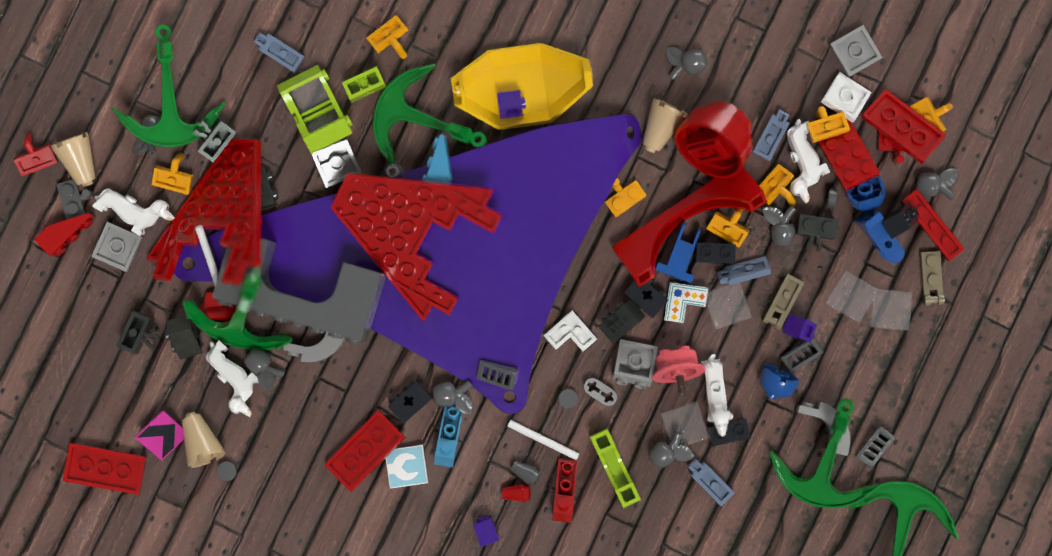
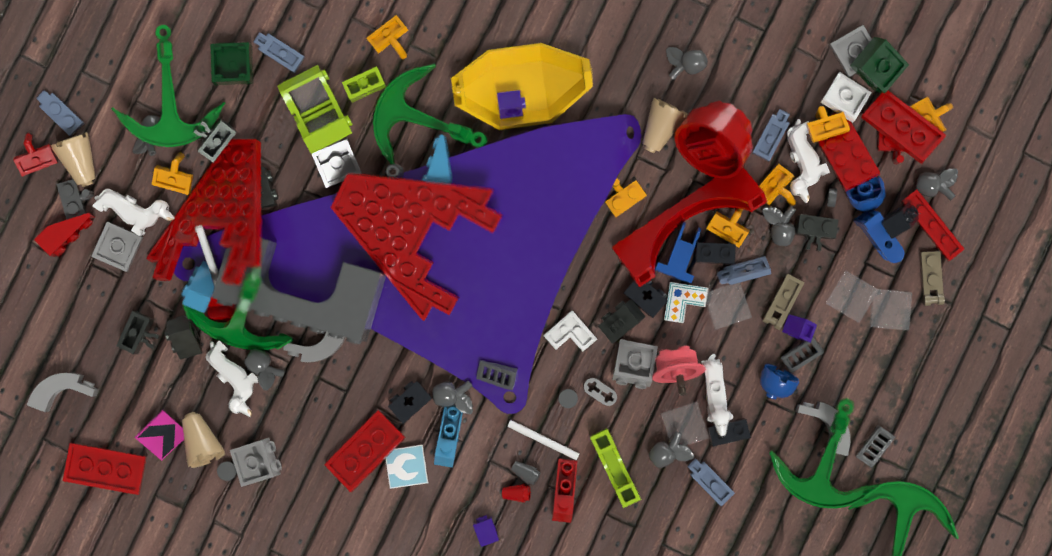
none -> light grey arch [27,373,99,412]
none -> sand blue hinge [36,90,84,137]
none -> dark azure slope [182,261,215,313]
none -> dark green container [210,42,253,85]
none -> light grey plate [230,438,282,487]
none -> dark green container [850,37,909,94]

